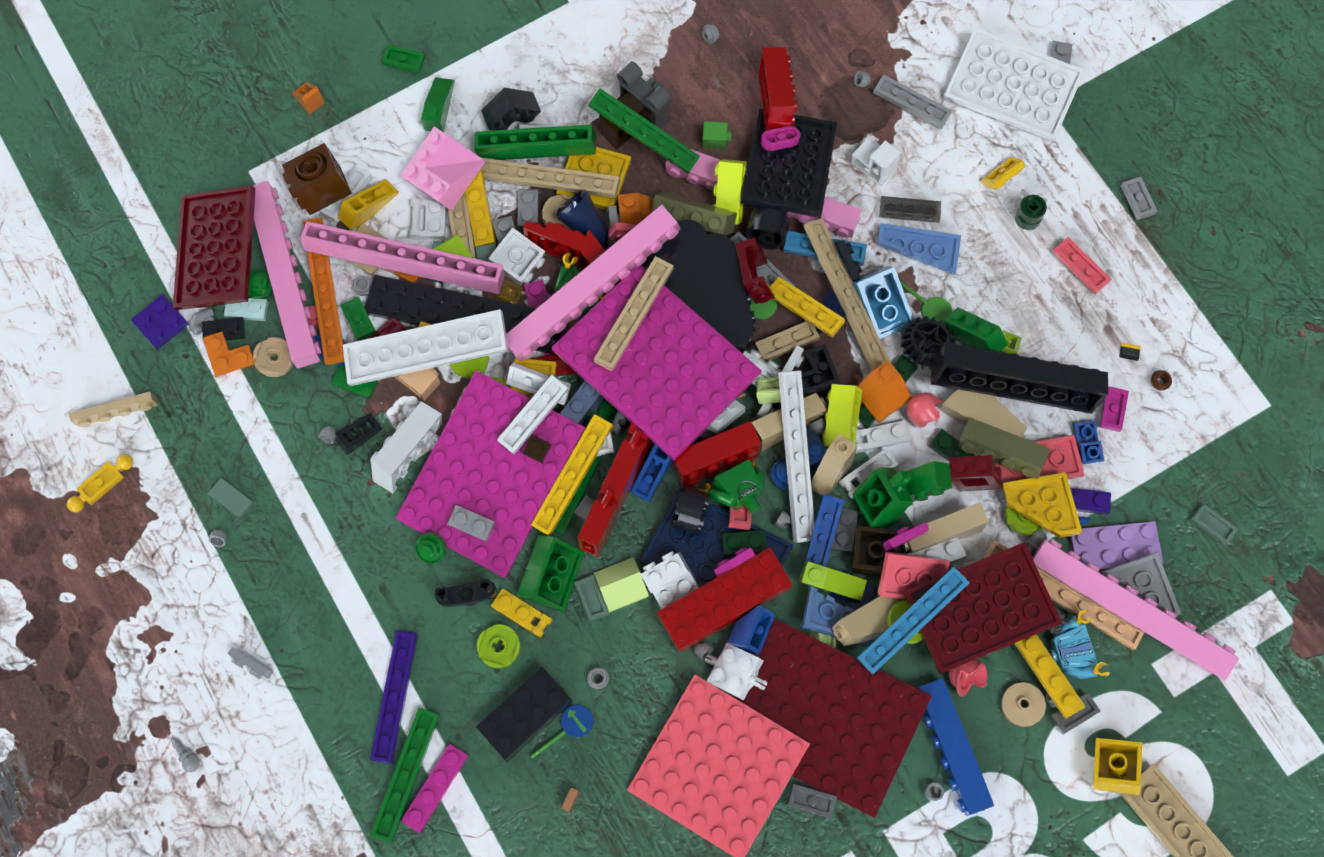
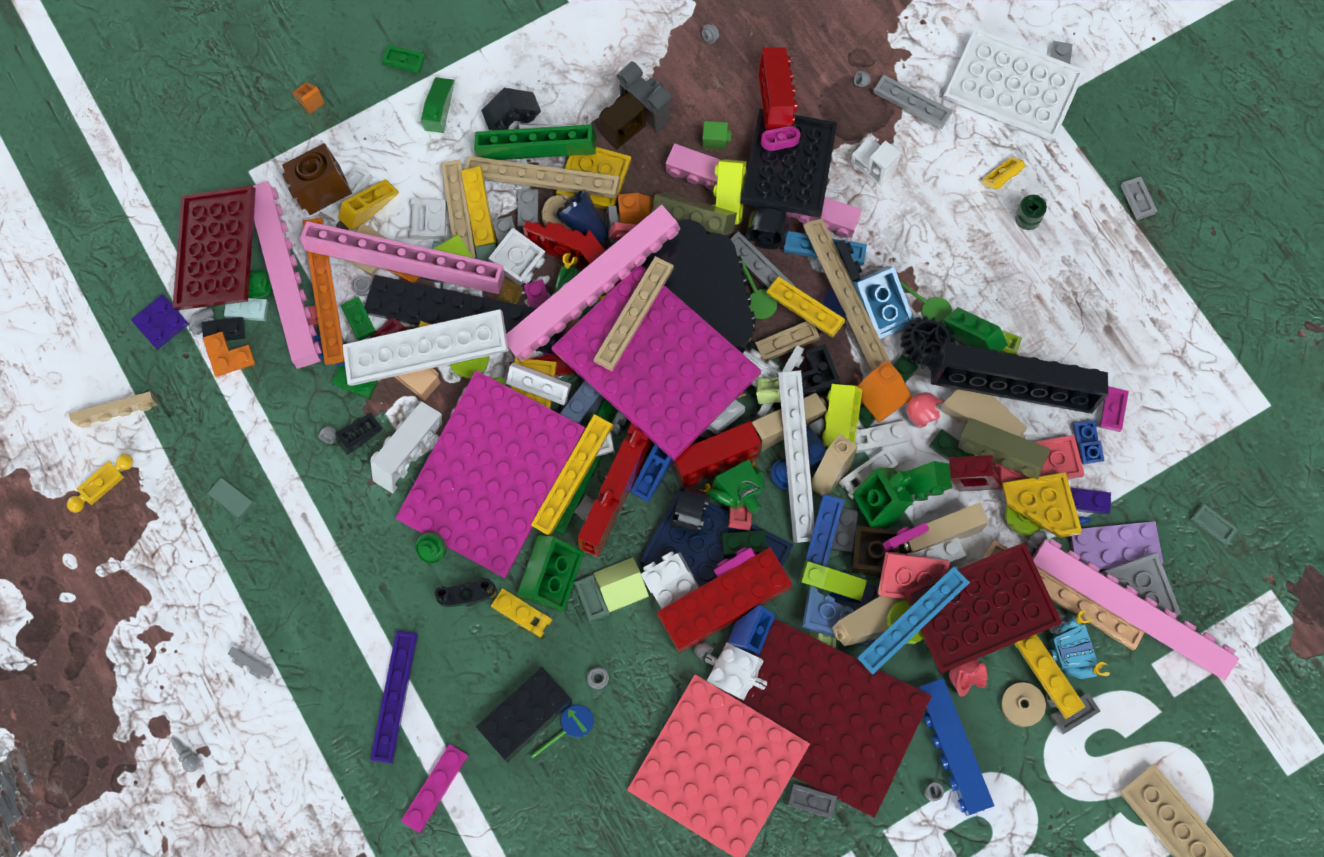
light grey hinge [209,529,227,547] -> none
tan plate [253,337,294,377] -> none
green plate [370,708,440,843] -> none
bright pink slope [400,127,486,211] -> none
light grey plate [447,505,496,542] -> none
lime plate [477,624,521,669] -> none
white plate [497,375,569,454] -> none
dark brown plate [522,435,552,464] -> none
nougat tile [562,788,580,813] -> none
green plate [588,88,700,174] -> none
dark red window [736,237,775,304] -> none
light grey hinge [774,510,792,529] -> none
medium blue wing [877,223,961,275] -> none
clear smoke plate [879,196,941,223] -> none
coral plate [1052,237,1112,295] -> none
yellow brick [1093,738,1143,795] -> none
black sticker [1119,343,1140,361] -> none
reddish brown plate [1150,370,1172,391] -> none

